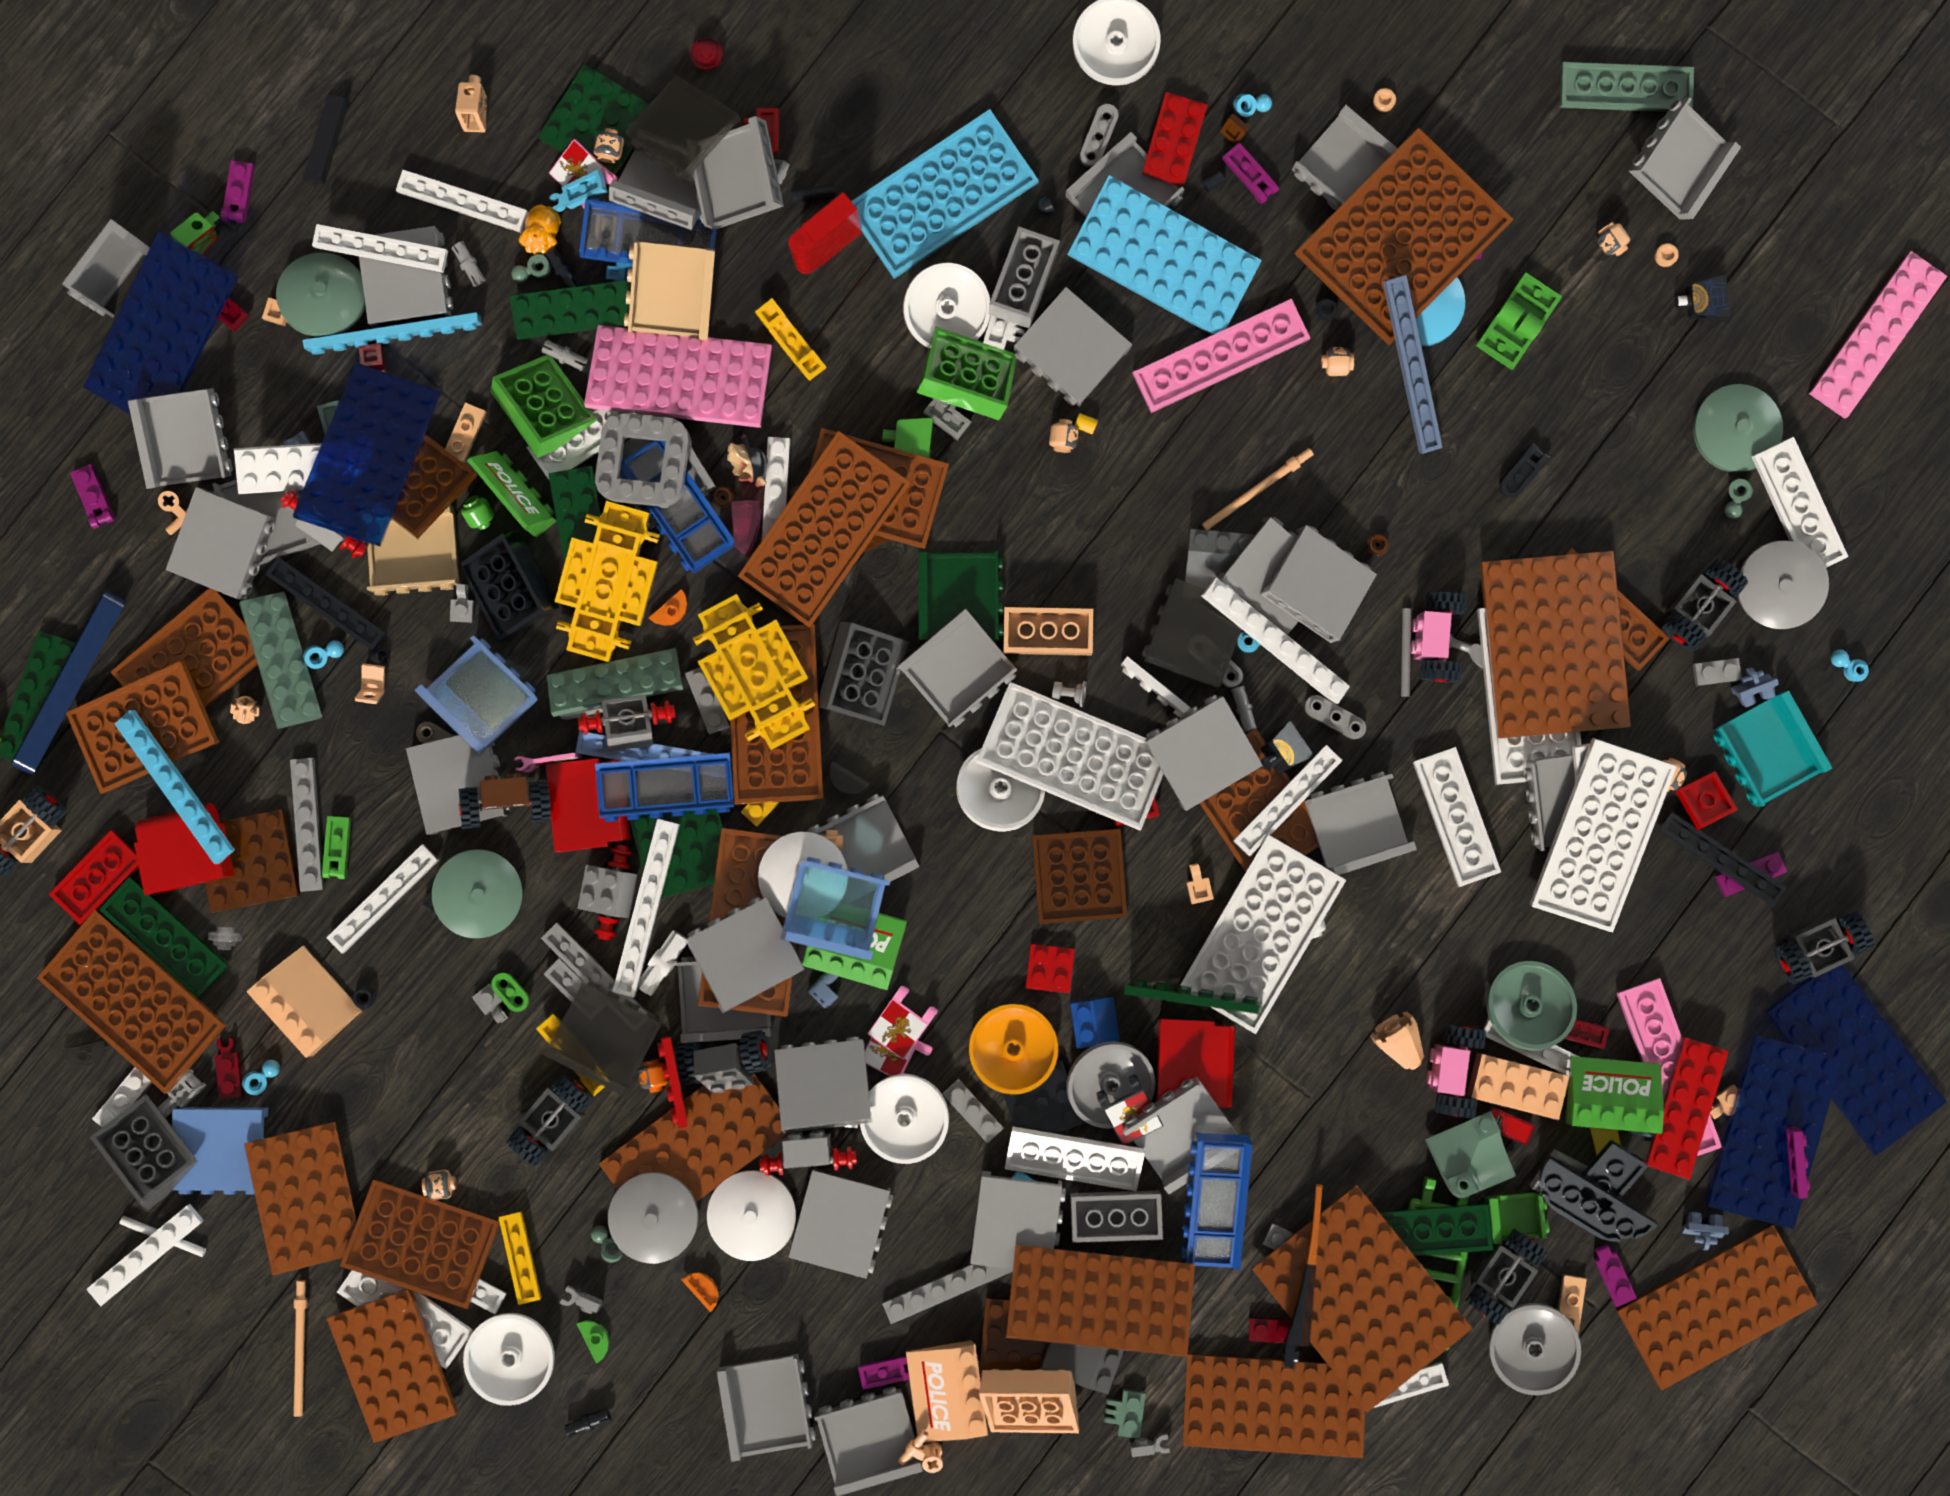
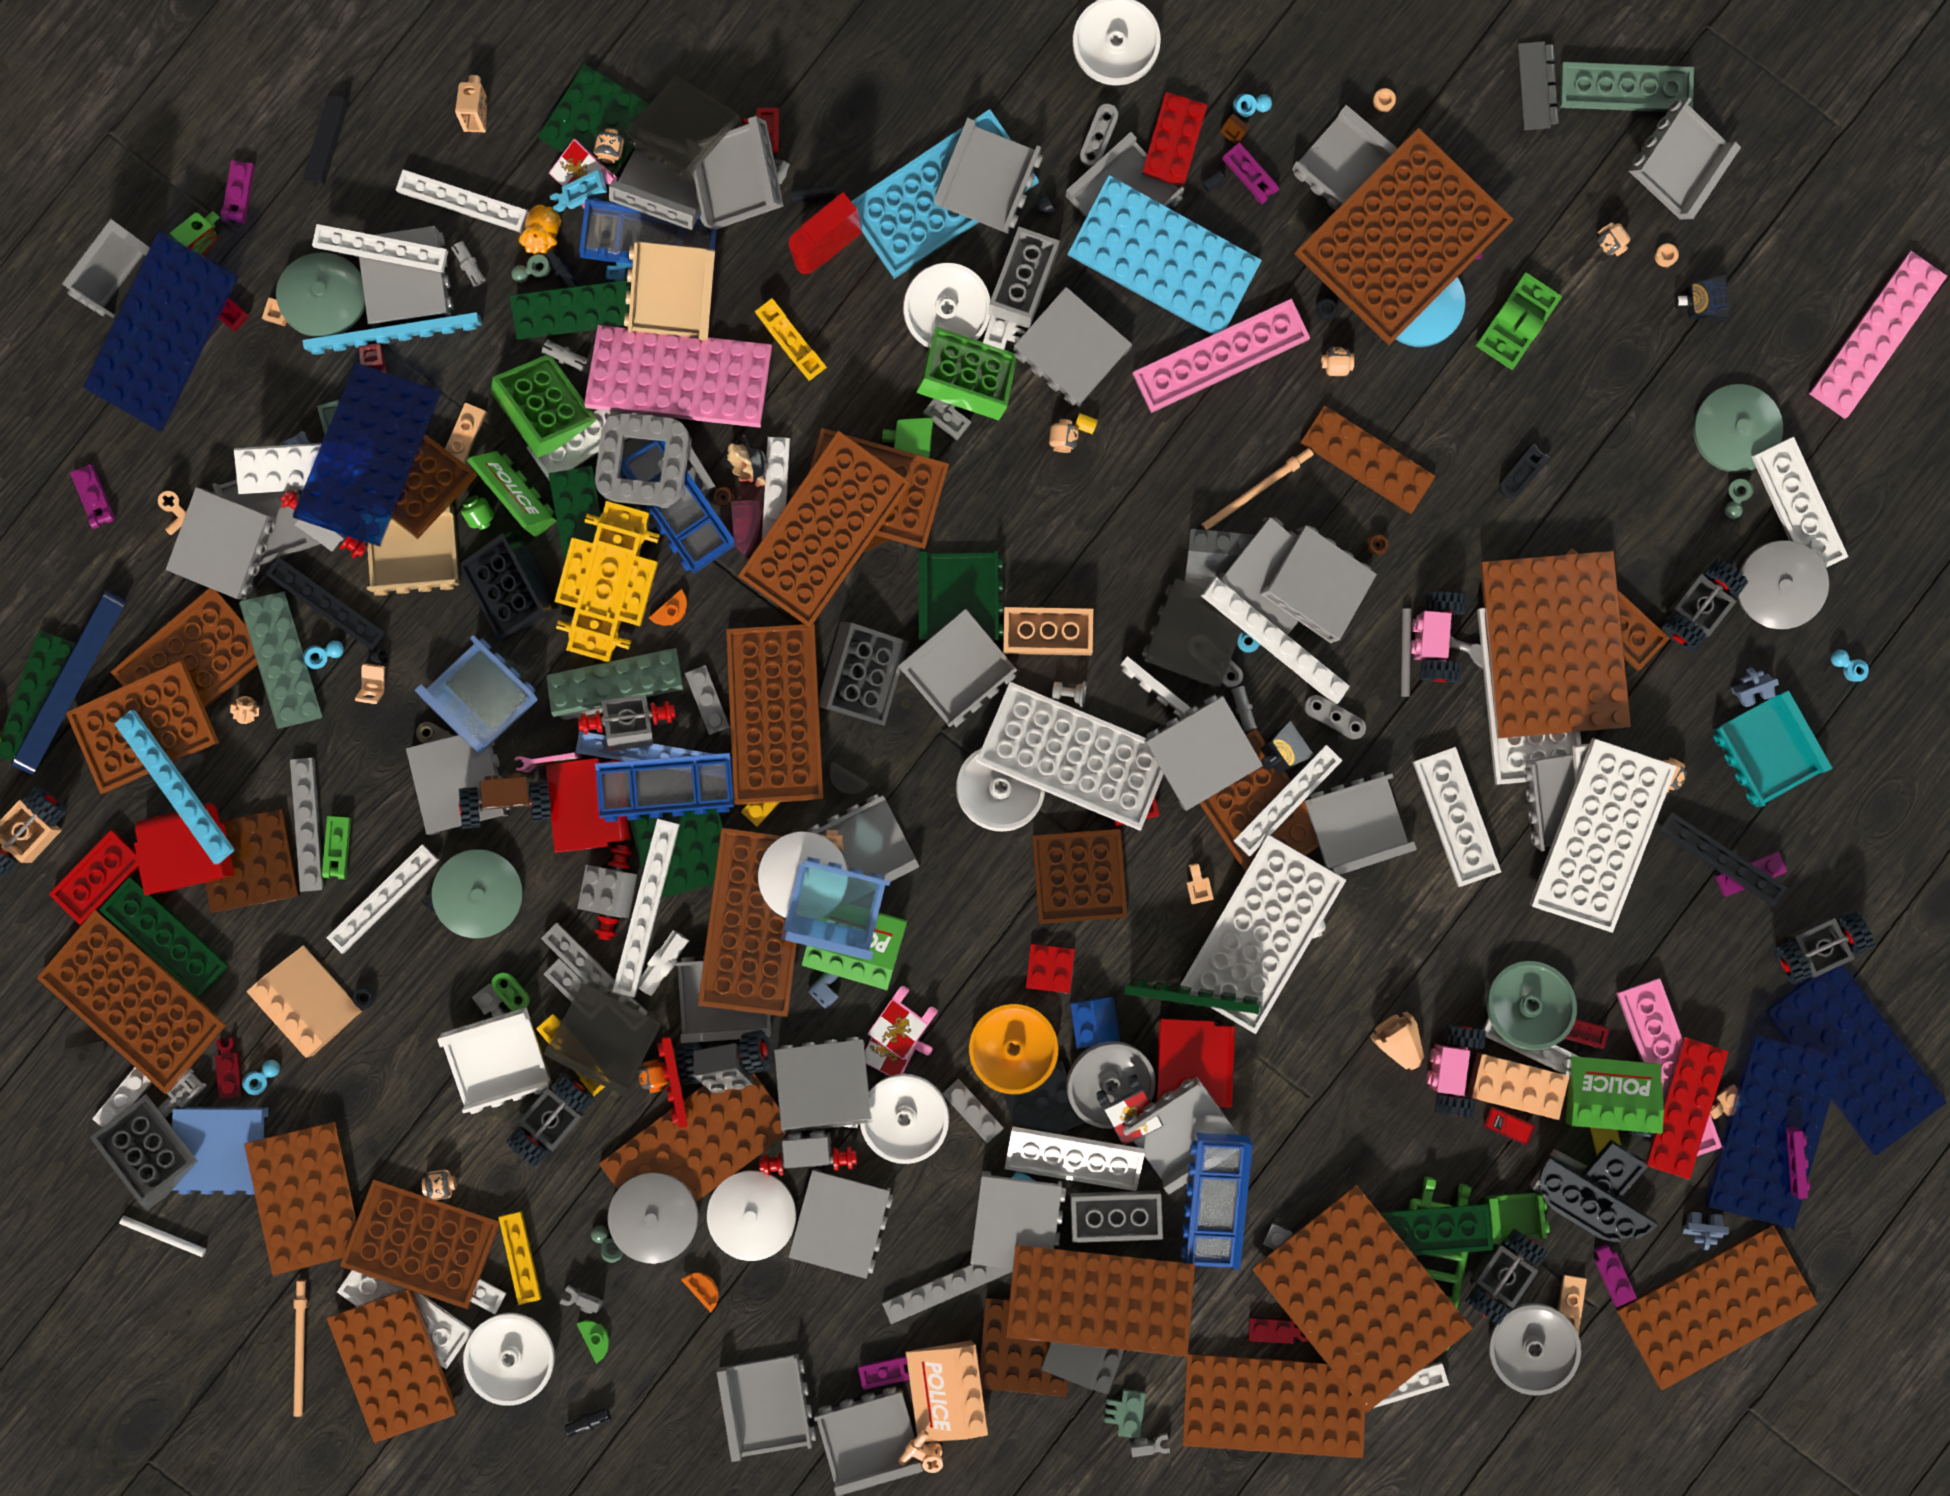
white plate [87,1204,204,1306] -> none
light grey panel [128,388,233,489] -> none
clear plate [208,927,242,950] -> none
light grey plate [450,584,475,623] -> none
light grey panel [685,897,804,1013] -> none
dark red plate [690,37,723,71] -> none
yellow piece [692,594,815,750] -> none
light nougat slope [979,1369,1079,1433] -> none
black plate [1281,1184,1322,1369] -> none
sand blue plate [1383,275,1443,454] -> none
sand green slope [1425,1111,1516,1198] -> none
red plate [1675,771,1738,830] -> none
light grey plate [1693,658,1742,686] -> none
none -> white panel [438,1007,551,1114]
none -> light grey panel [934,118,1043,233]
none -> dark orange plate [1300,405,1436,514]
none -> dark grey windscreen [1518,41,1559,130]

